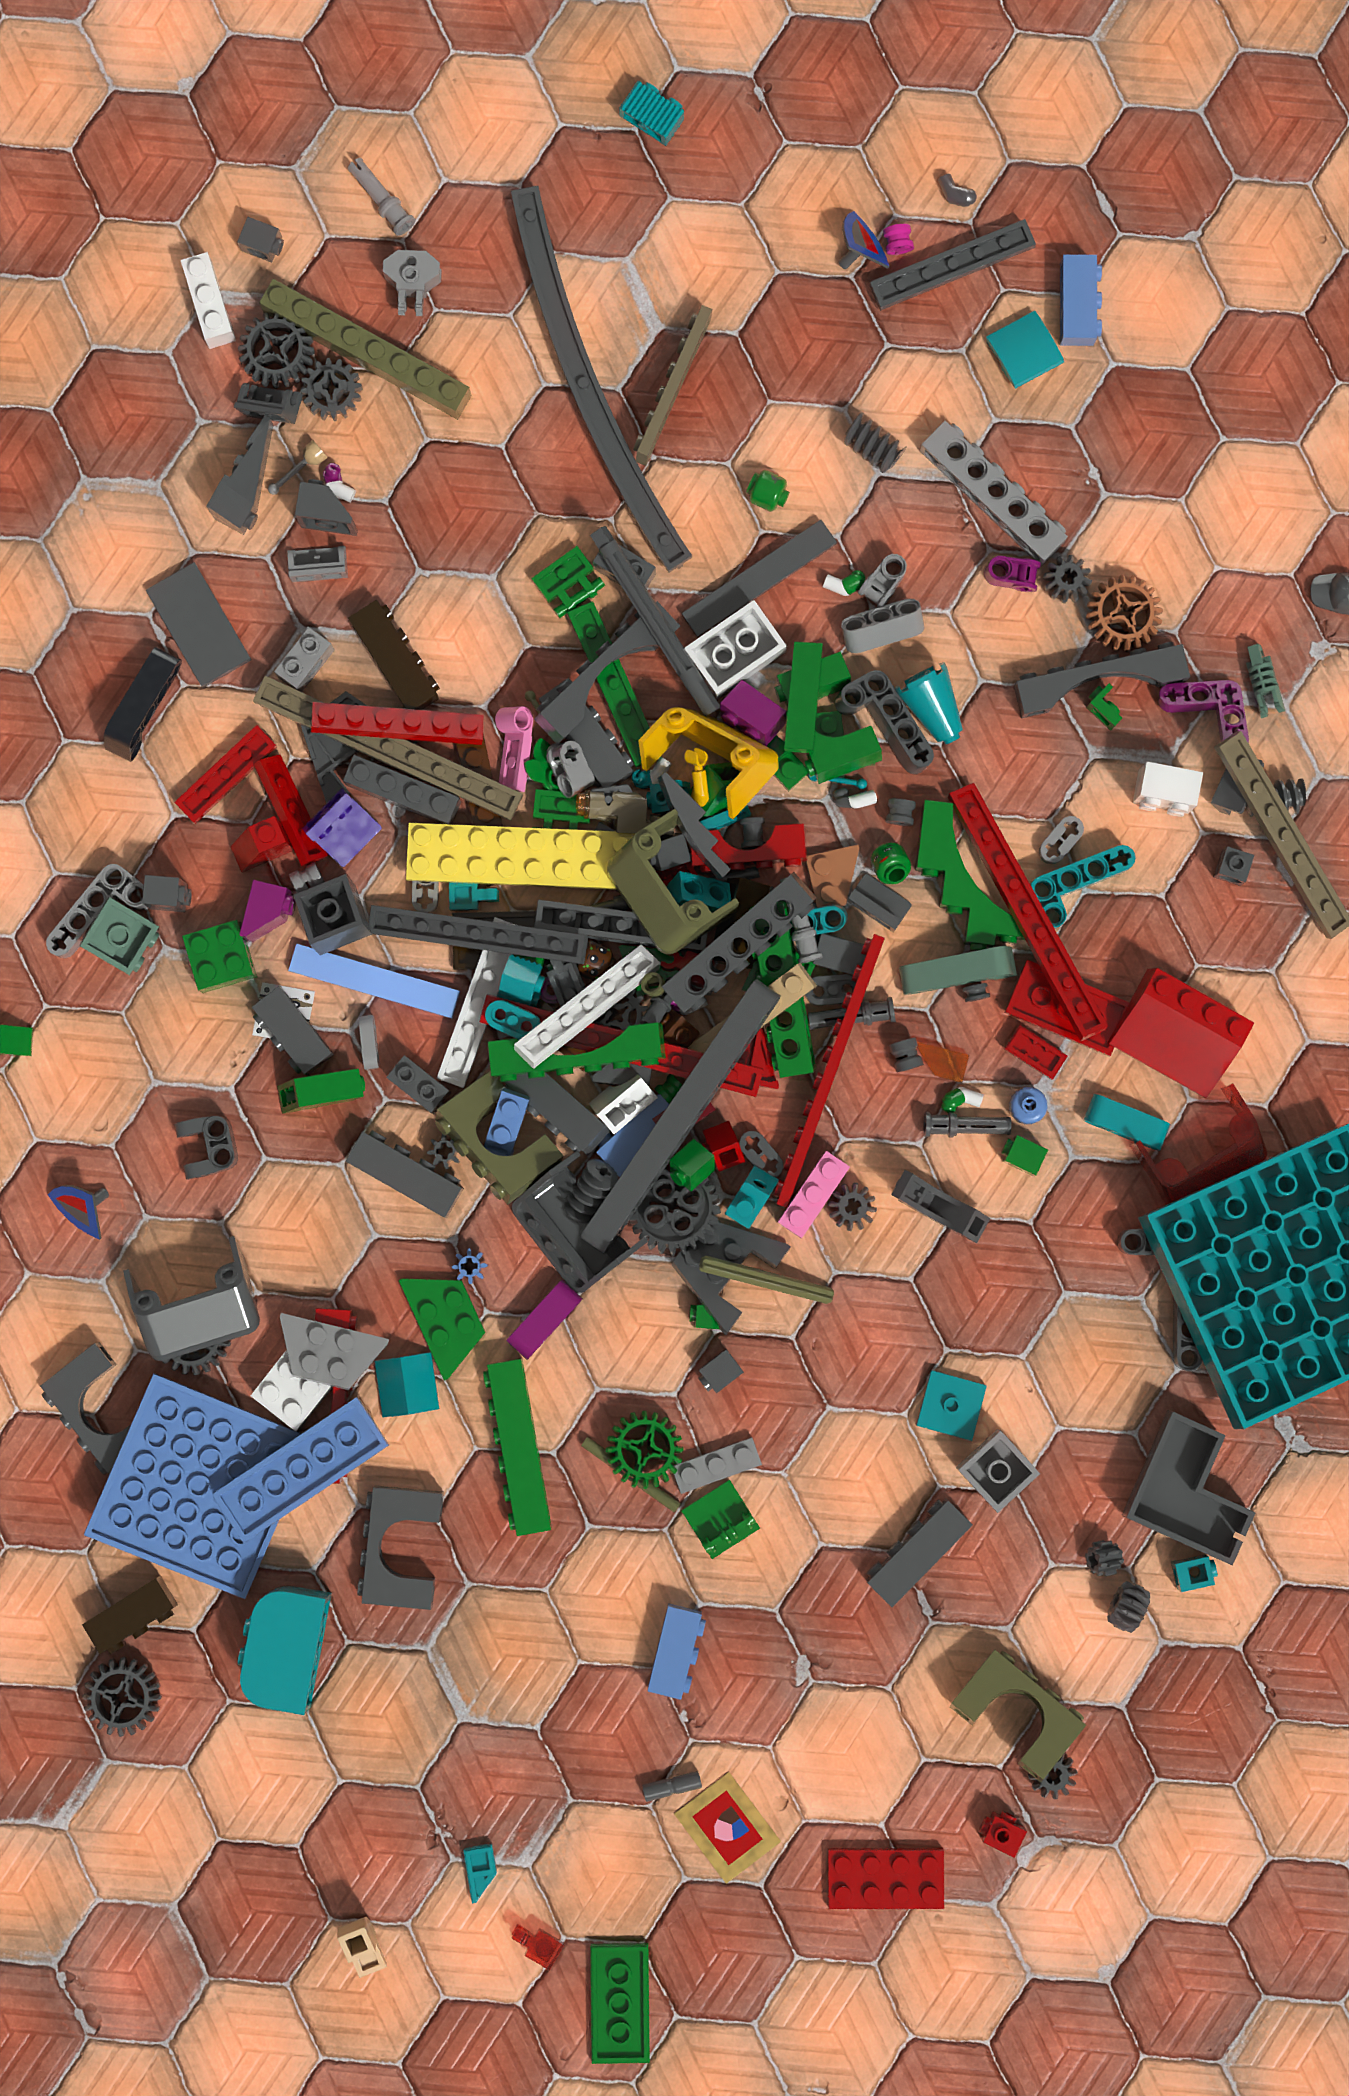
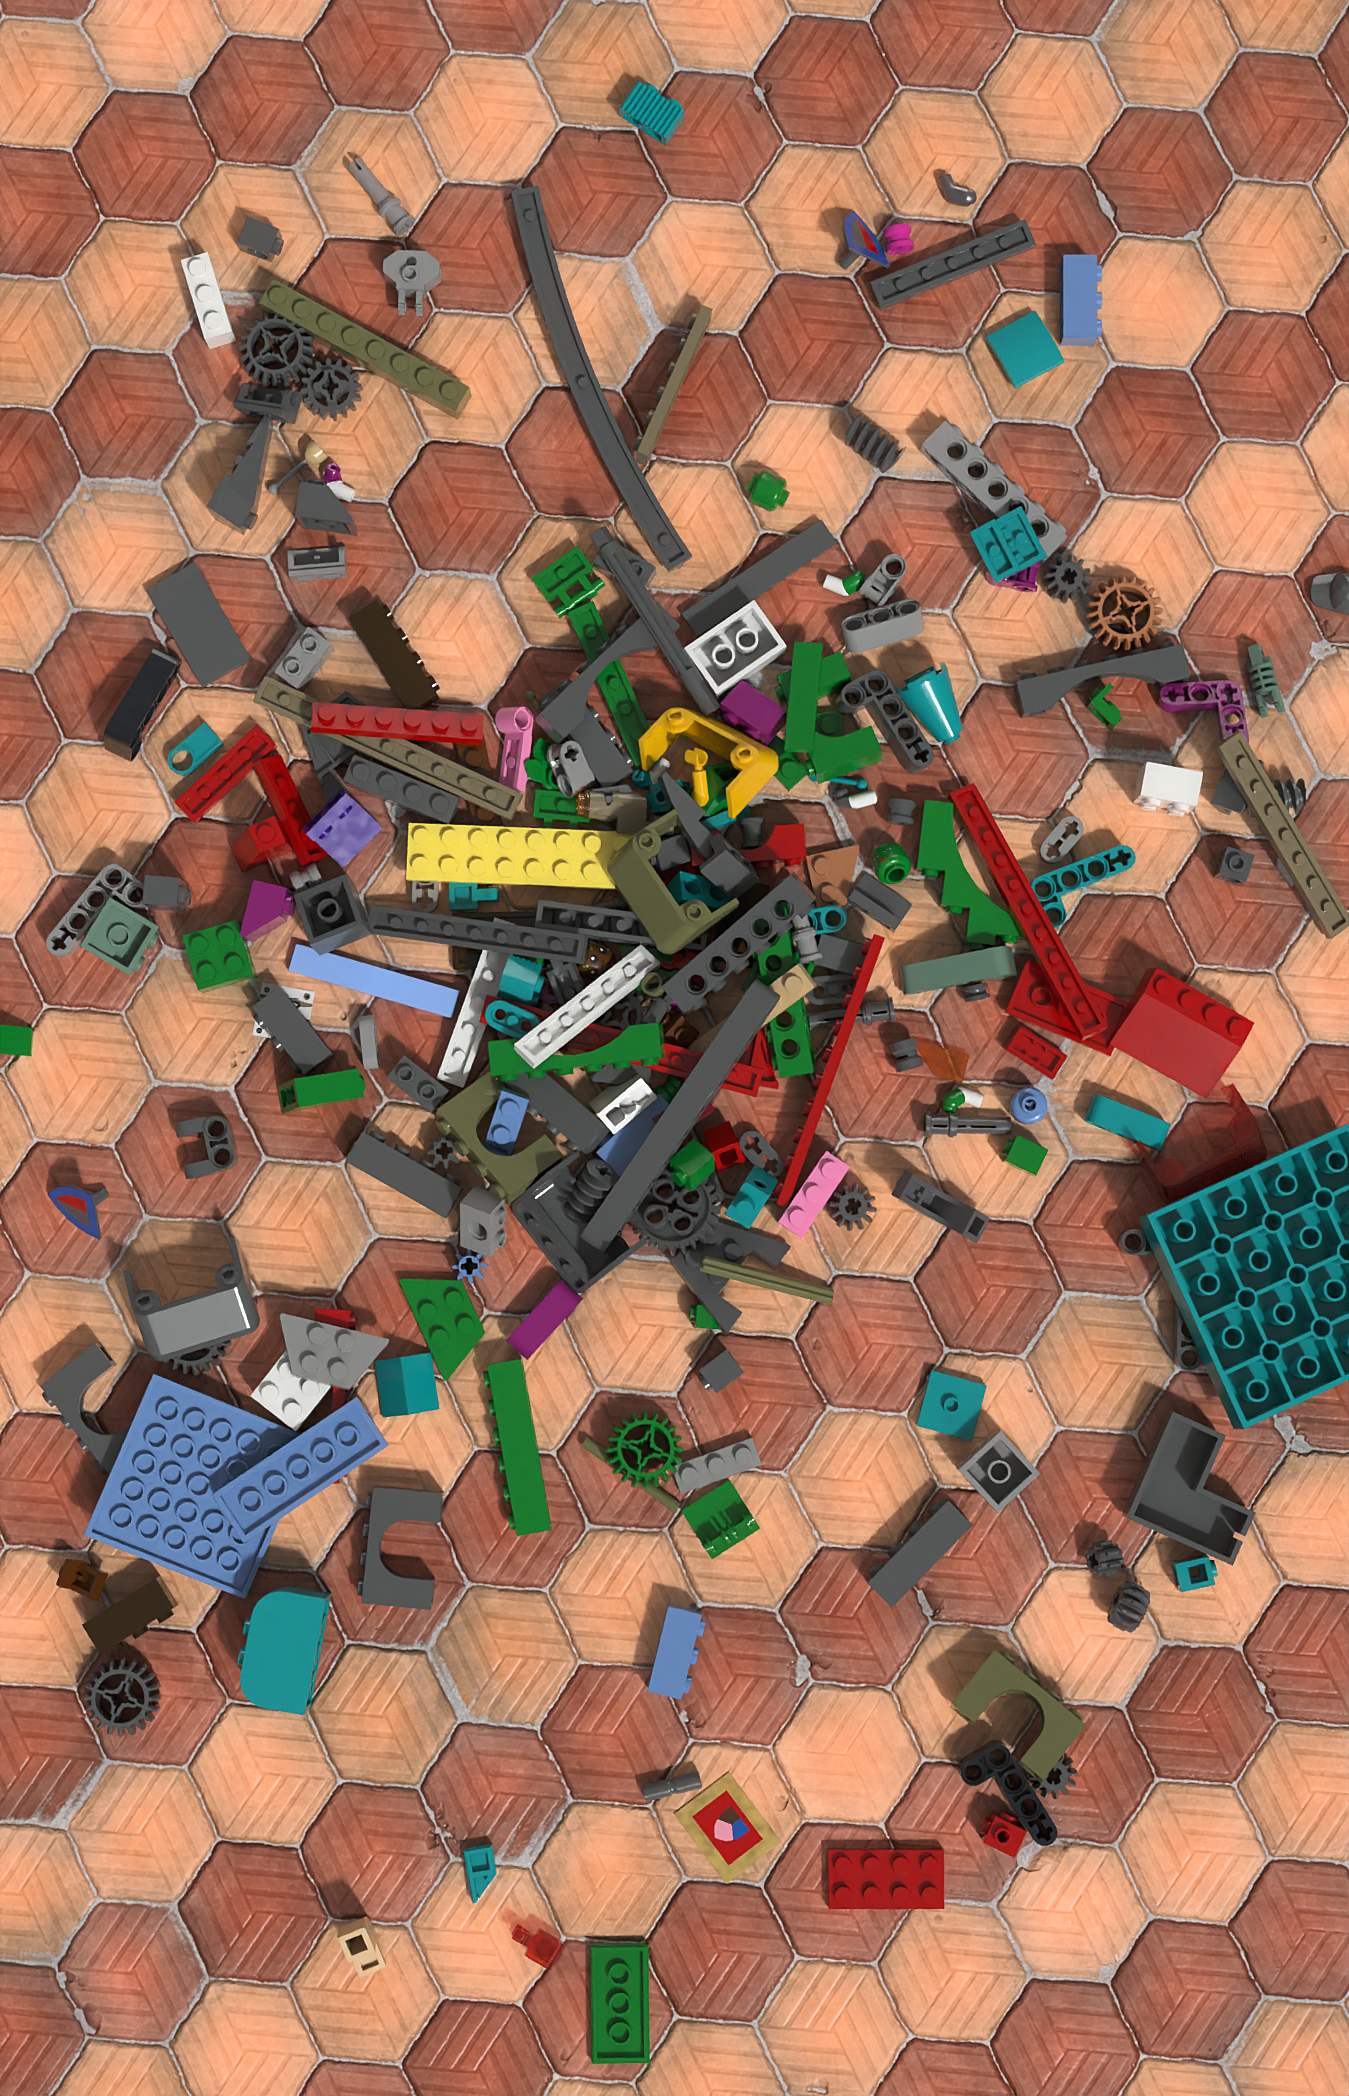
none -> reddish brown bracket [56,1559,108,1601]
none -> teal piece [167,722,224,776]
none -> light grey brick [460,1187,507,1258]
none -> dark grey panel [699,833,759,900]
none -> black beam [958,1740,1057,1846]
none -> teal slope [969,506,1048,583]

